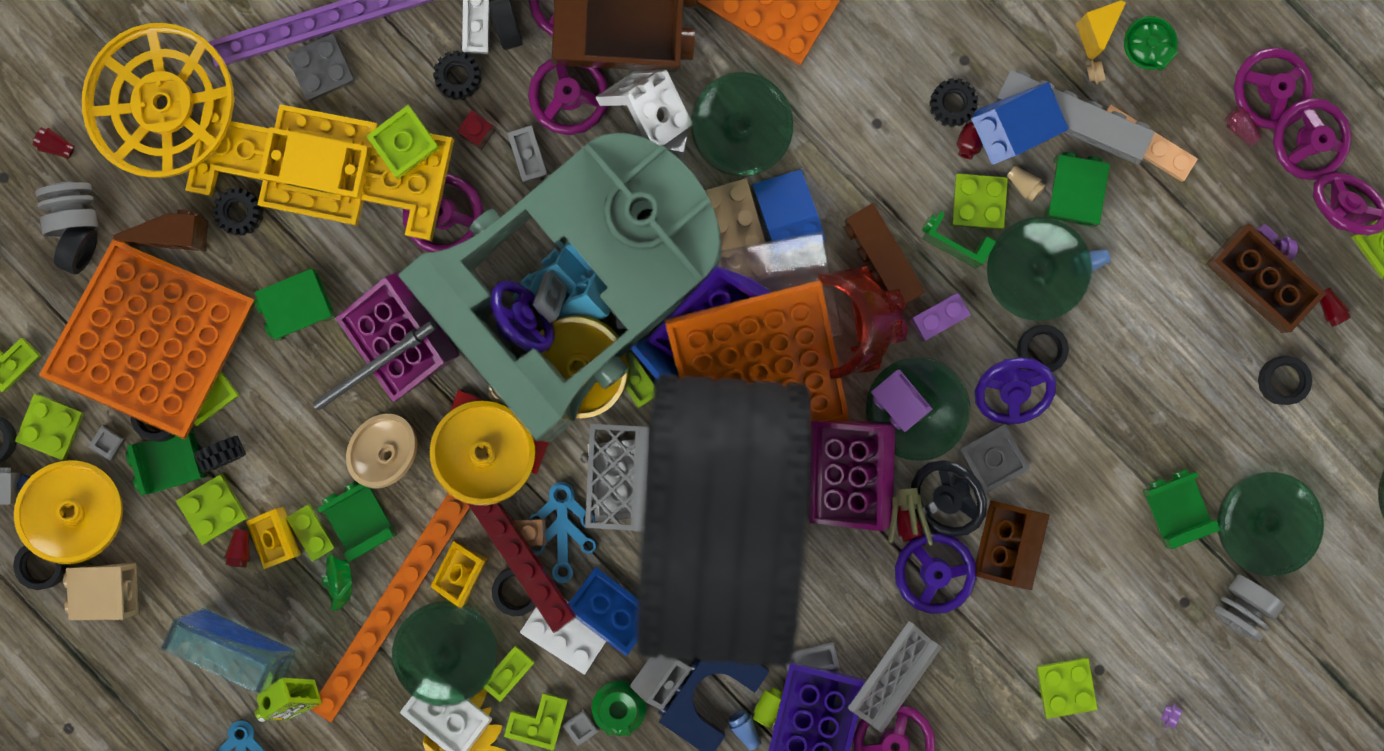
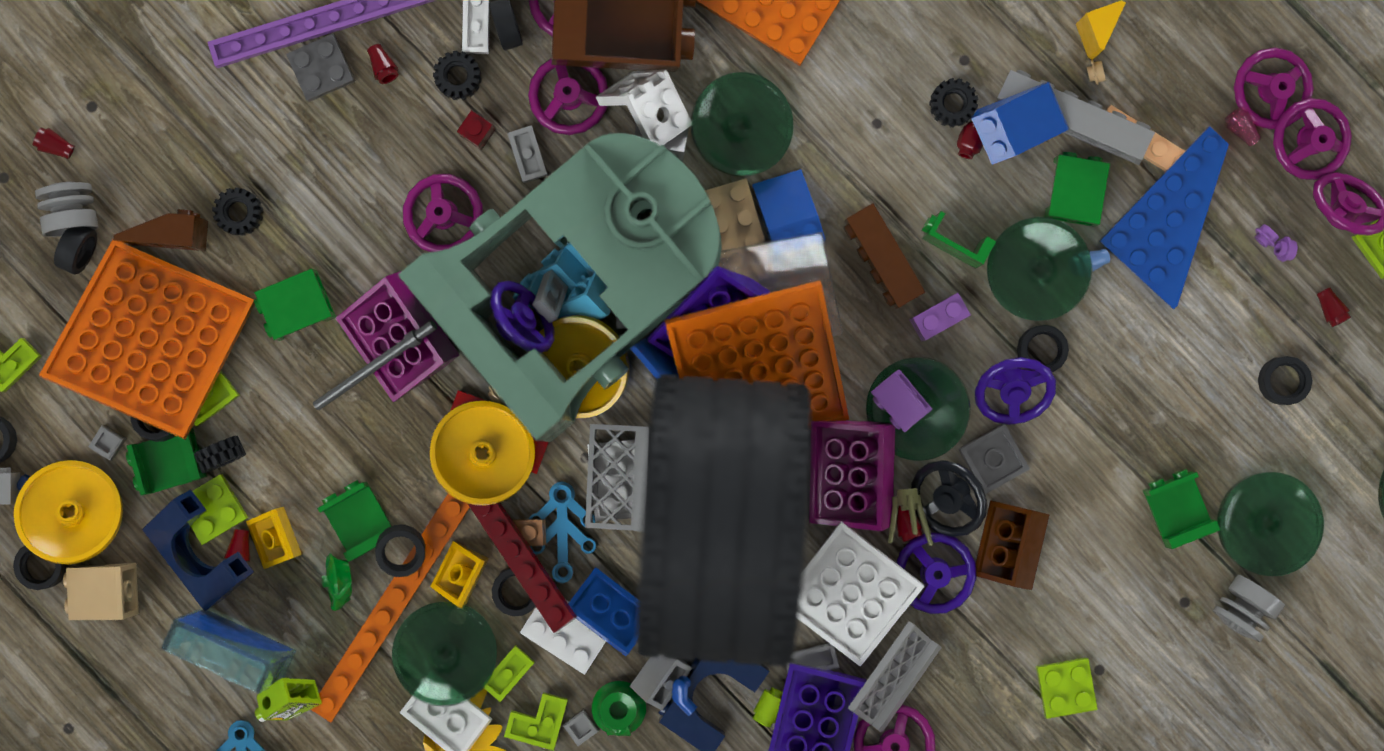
lime plate [15,394,85,460] -> none
yellow dish [82,23,234,178] -> none
yellow piece [185,96,454,241] -> none
lime plate [286,504,337,562] -> none
tan dish [346,414,417,488] -> none
lime plate [366,105,440,179] -> none
lime plate [625,351,655,408] -> none
medium blue cone [728,710,762,751] -> none
clear red piece [818,266,908,379] -> none
lime plate [951,174,1008,230] -> none
tan cone [1007,165,1046,202] -> none
green piece [1124,16,1178,71] -> none
medium lavender plate [1161,703,1182,728] -> none
reddish brown brick [1206,223,1326,333] -> none
none -> dark blue arch [142,489,254,611]
none -> dark red cone [367,44,398,84]
none -> black tyre [375,524,425,577]
none -> blue arm [672,675,697,716]
none -> white plate [799,521,924,667]
none -> blue wing [1099,127,1229,309]

